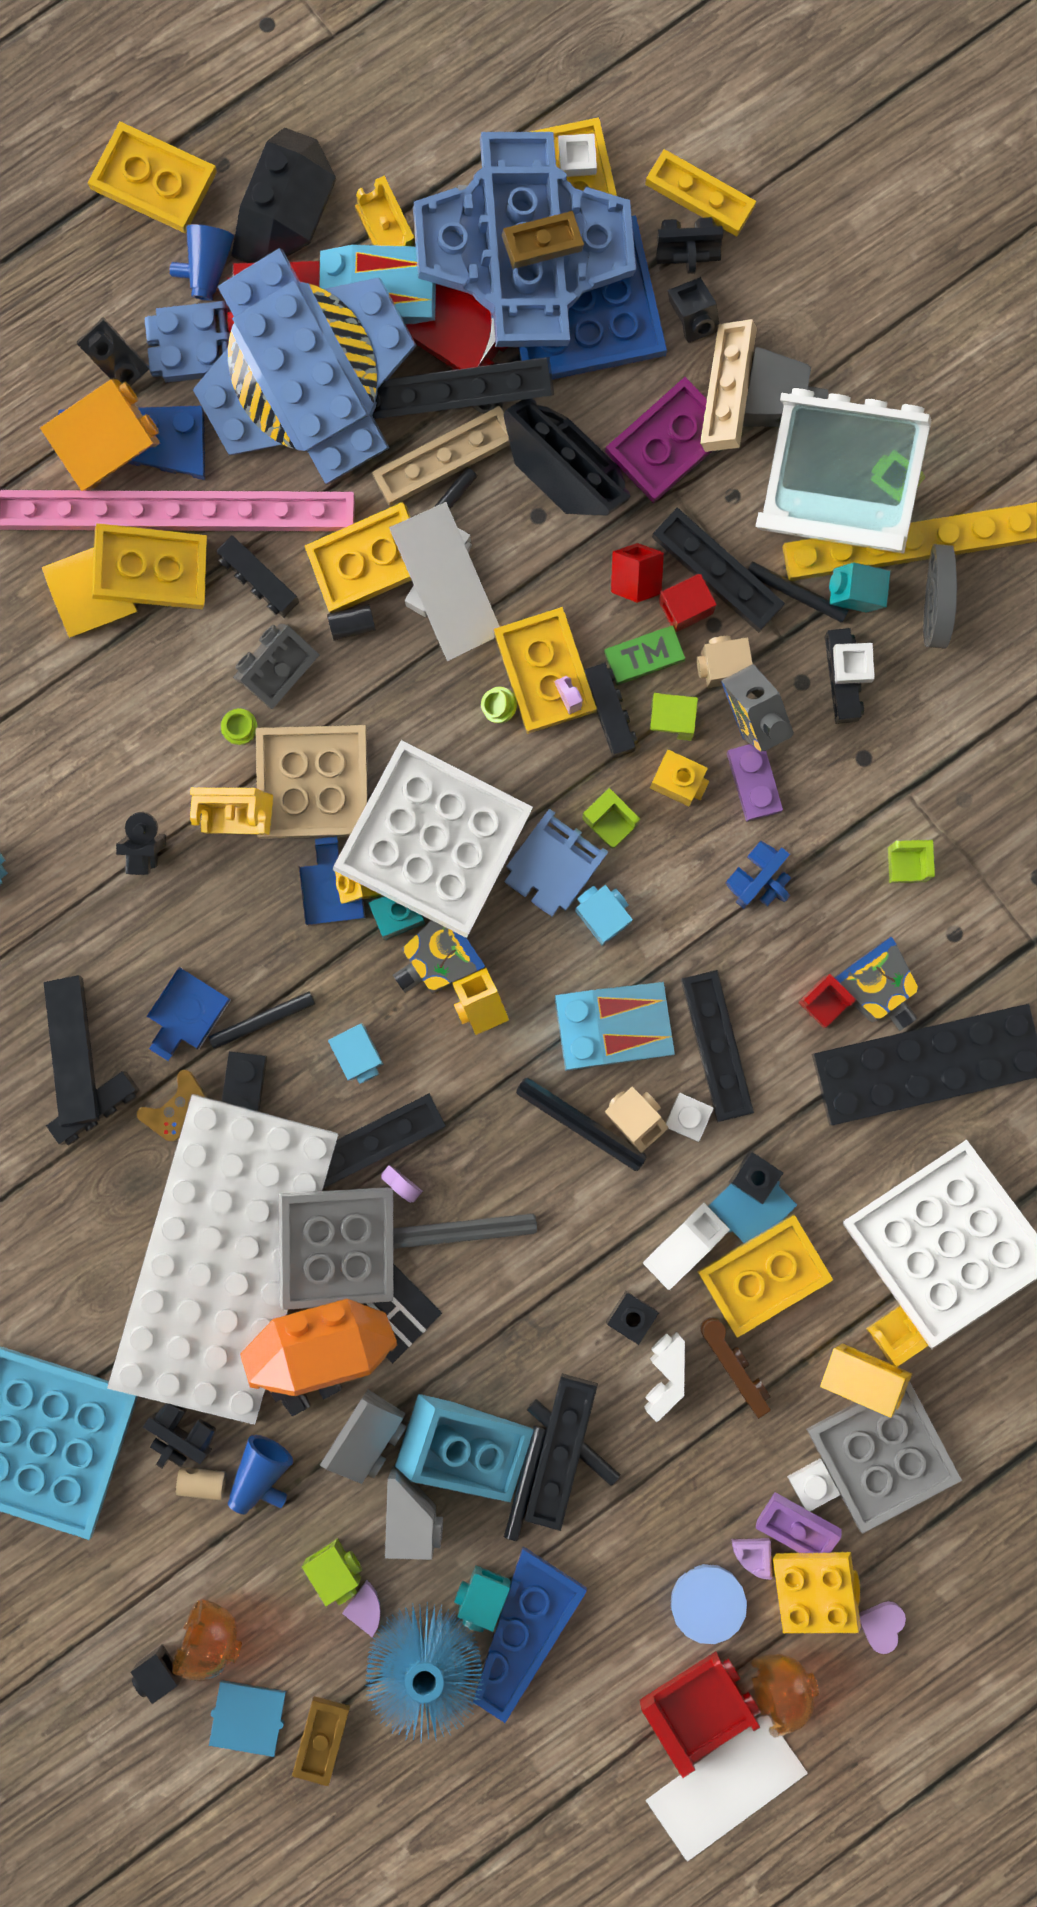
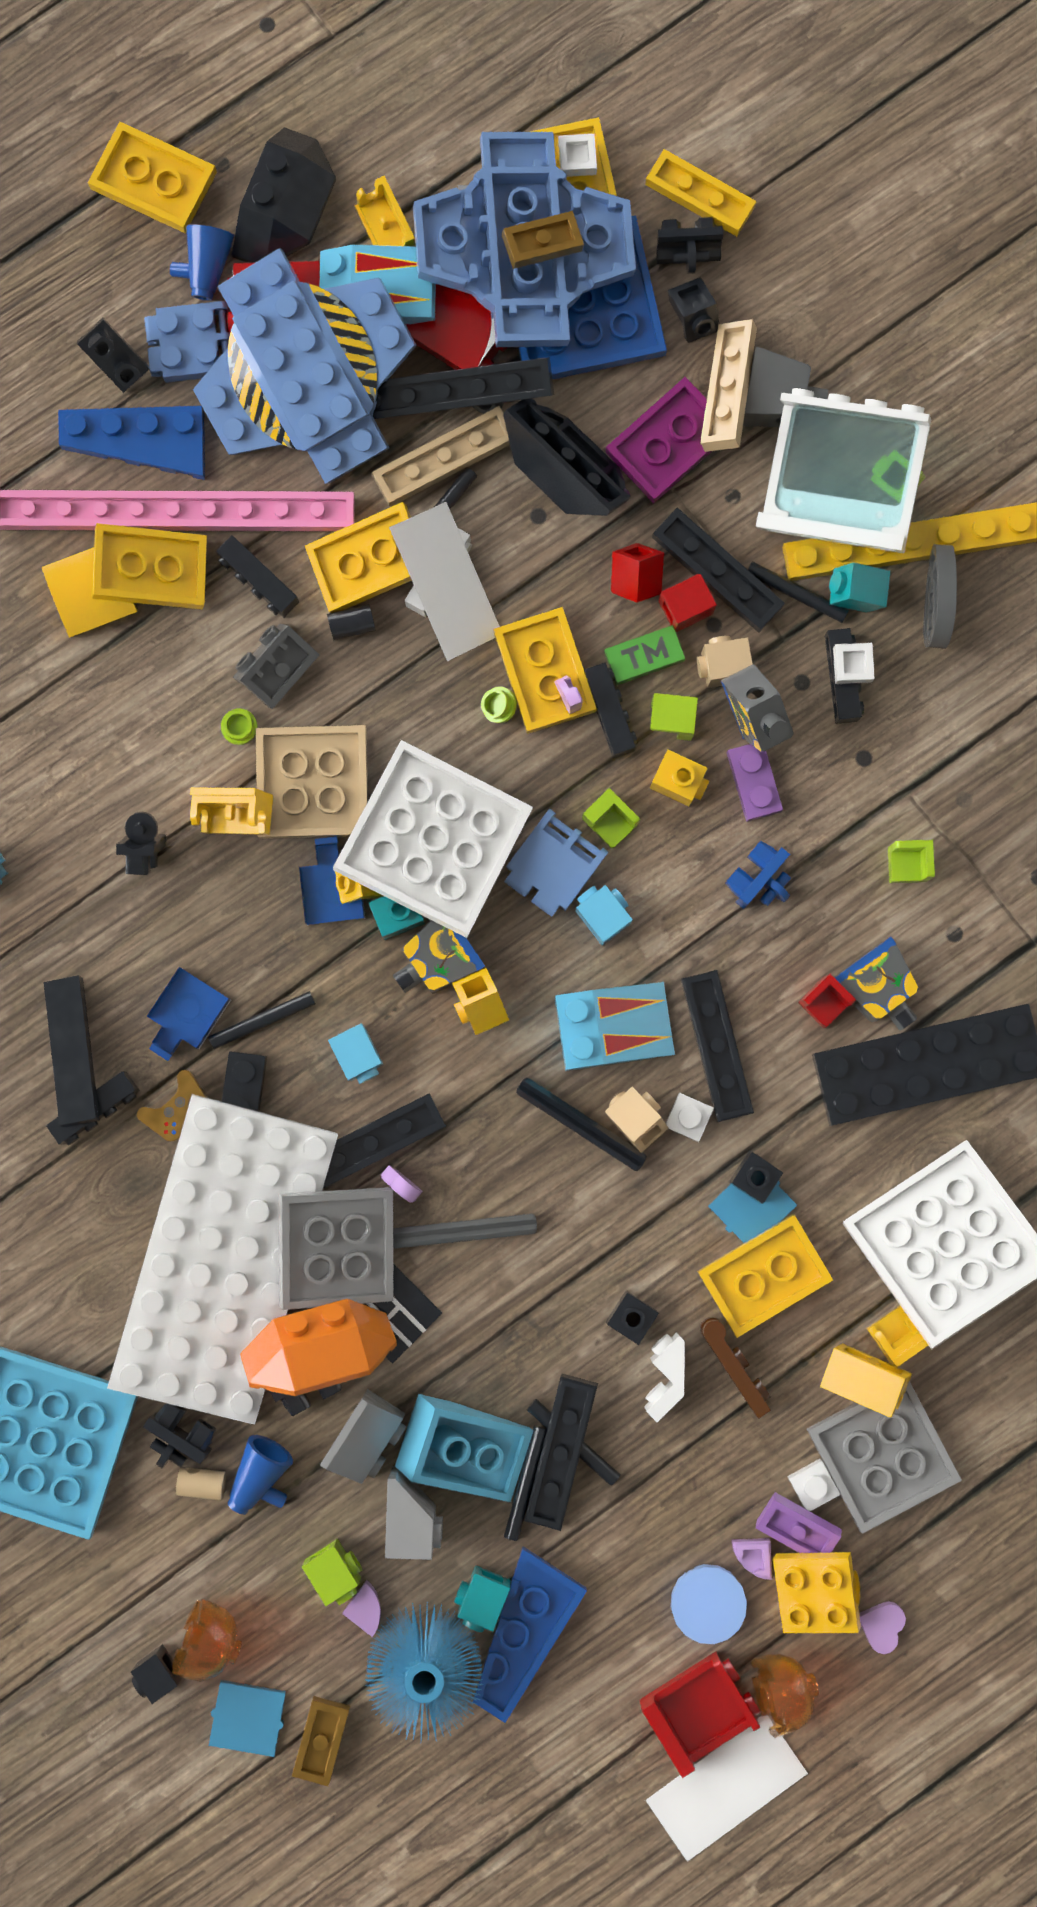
light orange panel [40,379,160,491] -> none
white slope [643,1203,730,1290] -> none

